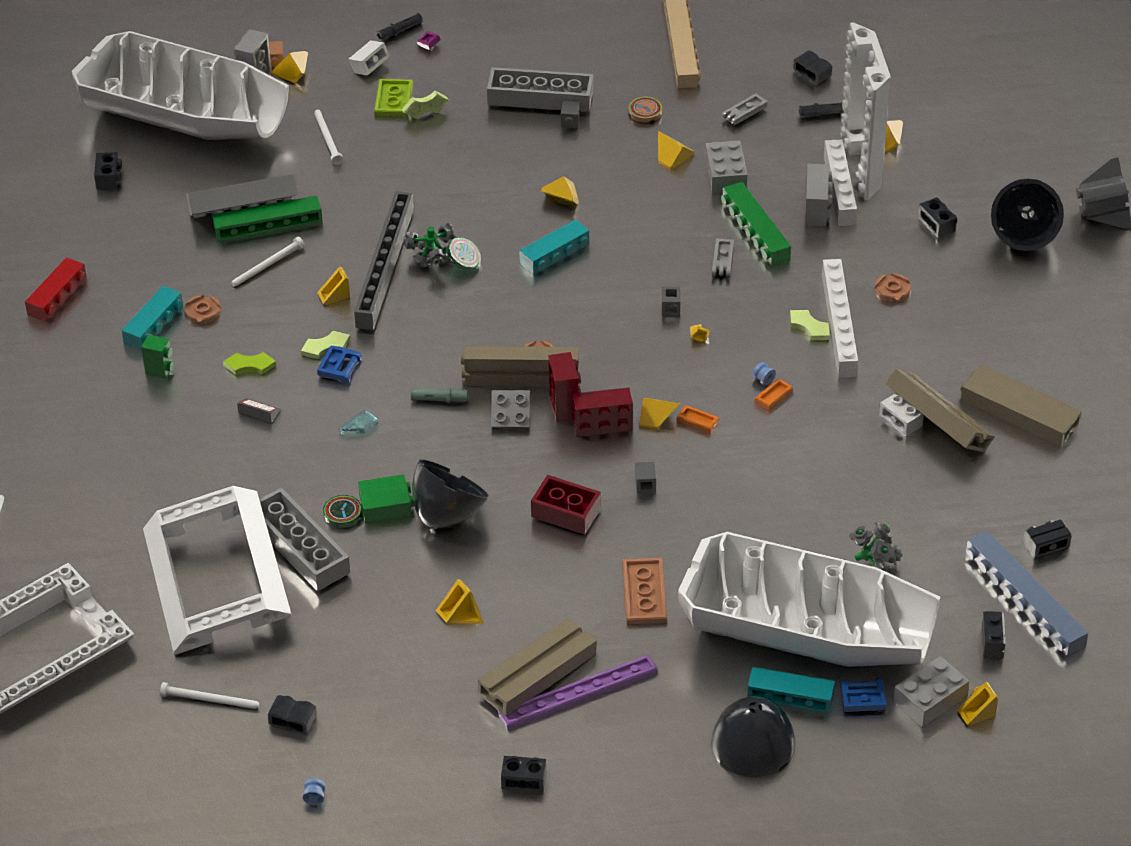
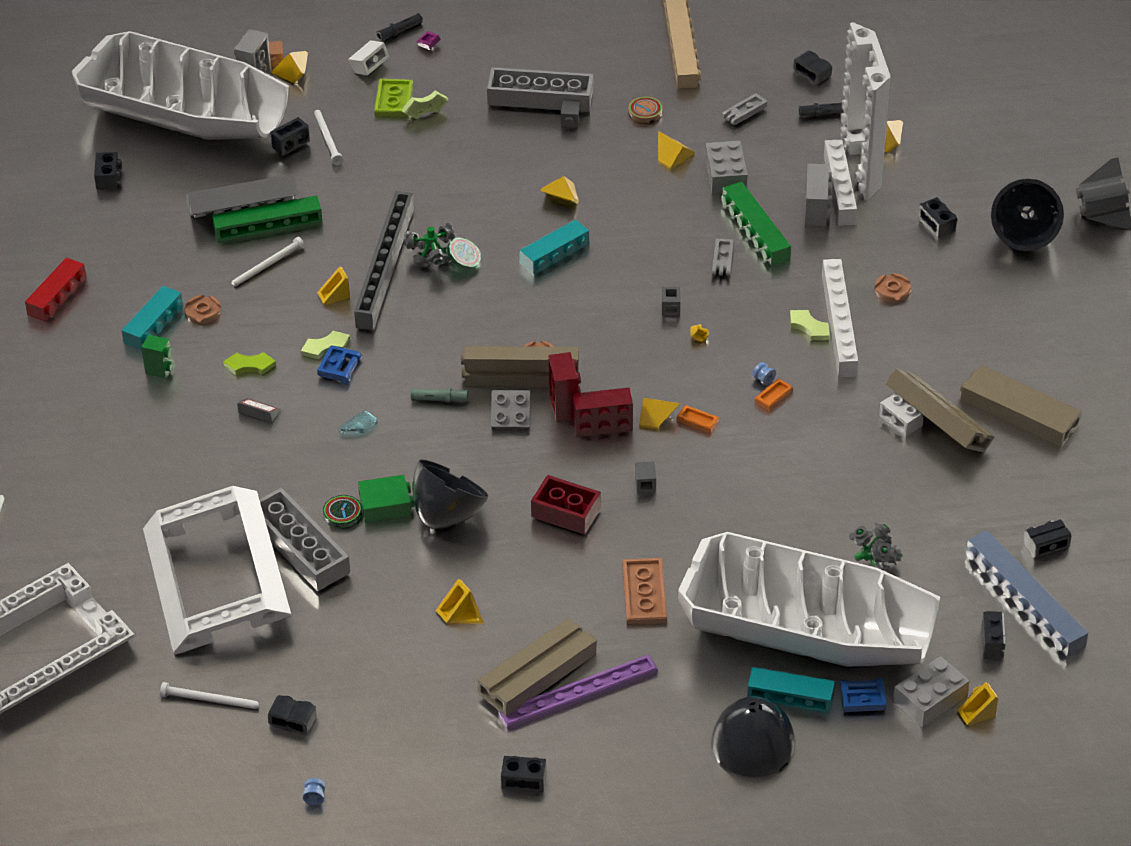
none -> black brick [270,117,310,156]

